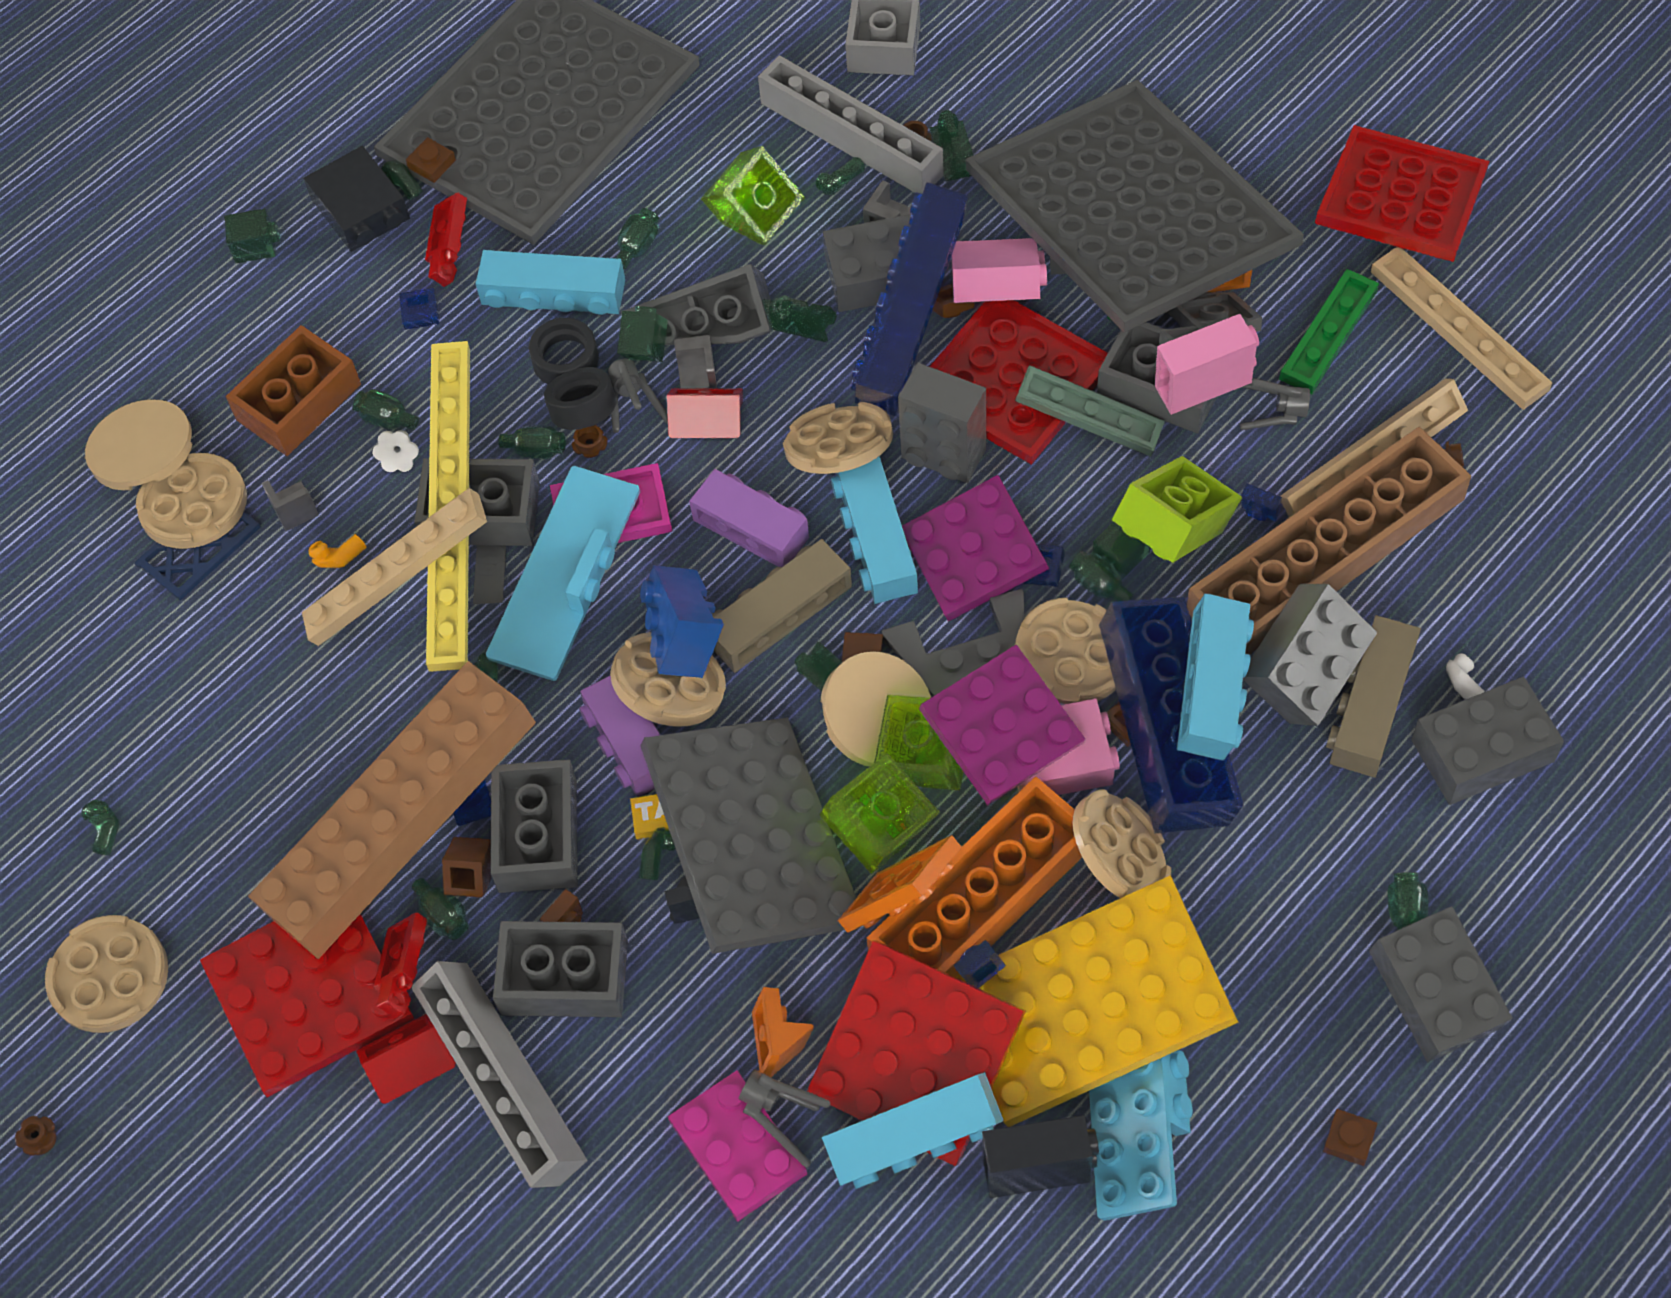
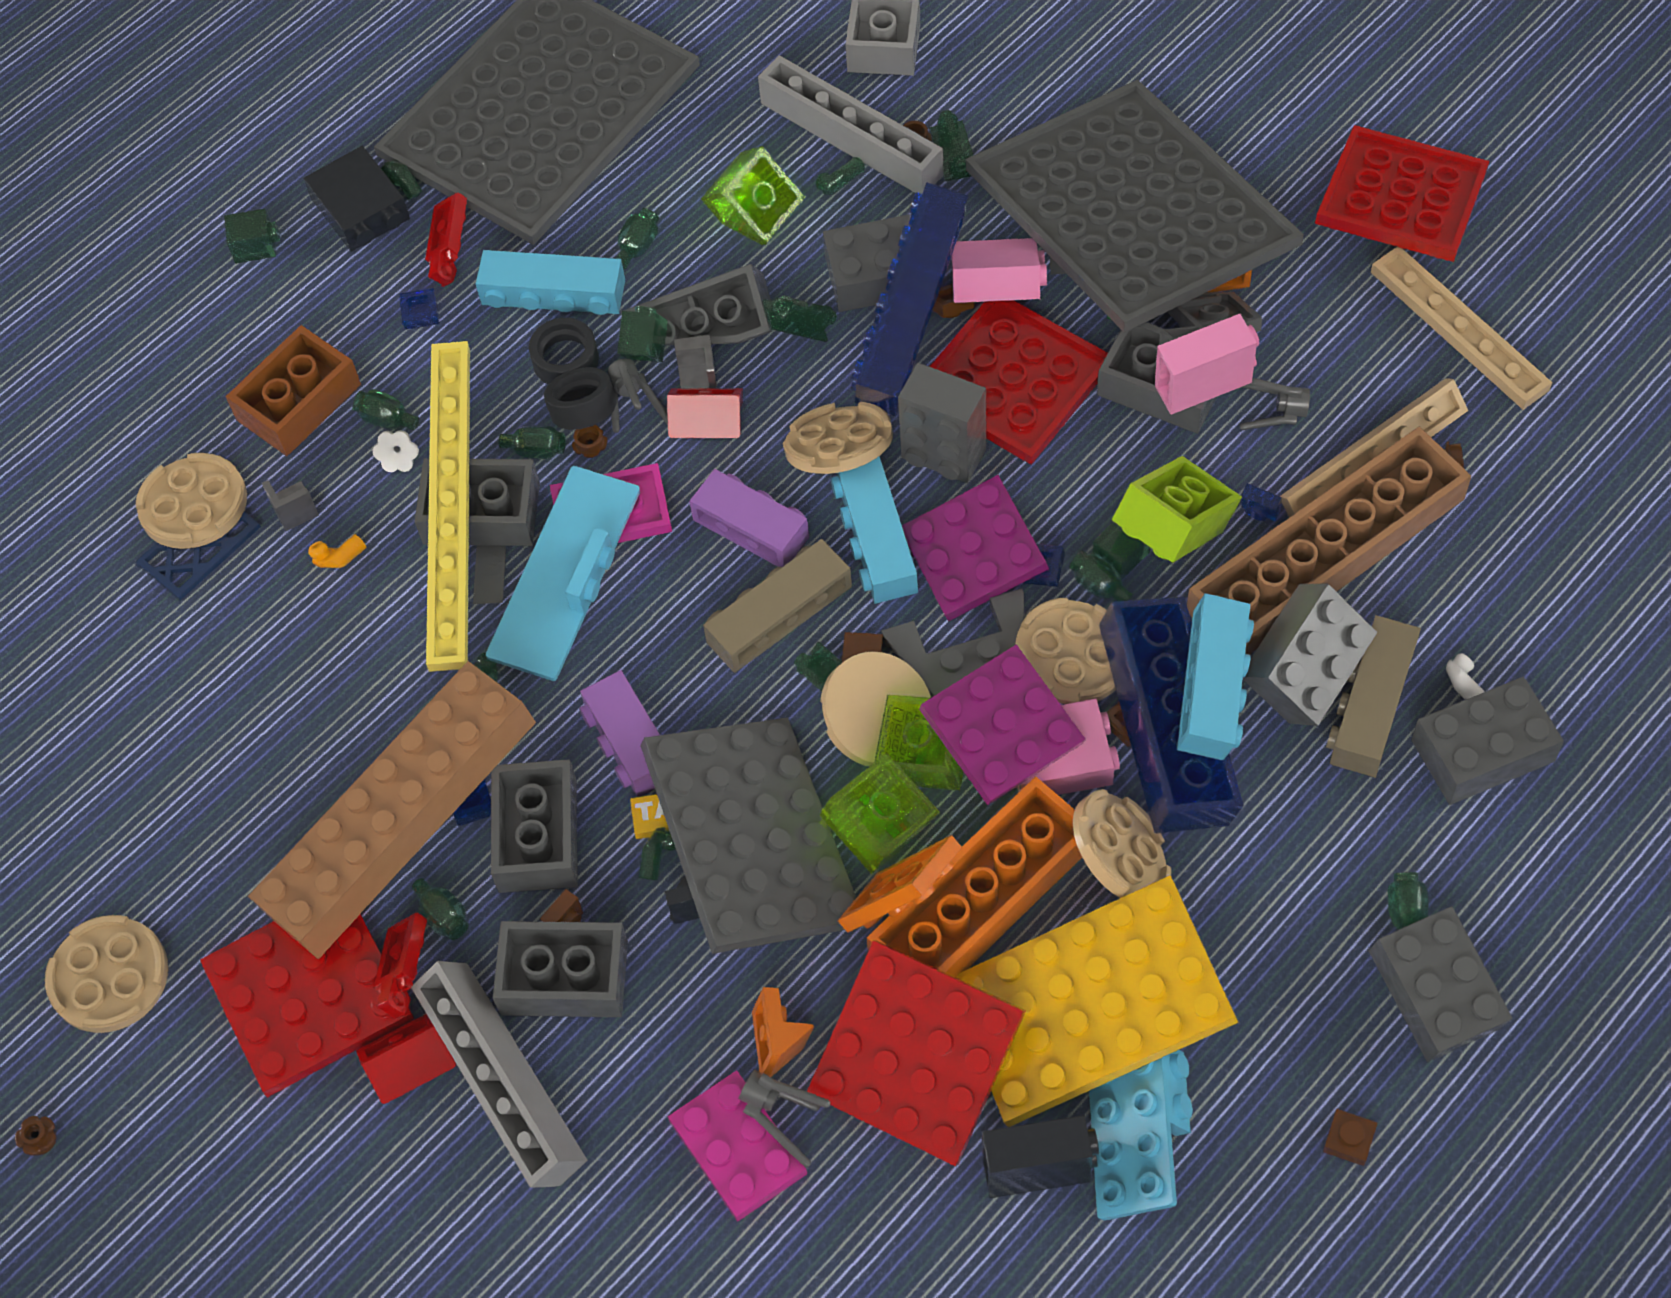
clear green arm [81,799,120,855] -> none
tan tile [85,400,193,490] -> none
tan plate [302,488,487,646] -> none
reddish brown plate [406,137,456,183] -> none
reddish brown brick [442,837,492,897] -> none
tan tile [610,632,726,727] -> none
blue wedge [640,565,724,678] -> none
medium azure brick [822,1072,1004,1189] -> none
flat silver panel [863,180,913,223] -> none
clear blue plate [953,940,1006,988] -> none
sand green tile [1015,365,1165,457] -> none
green plate [1279,269,1379,395] -> none

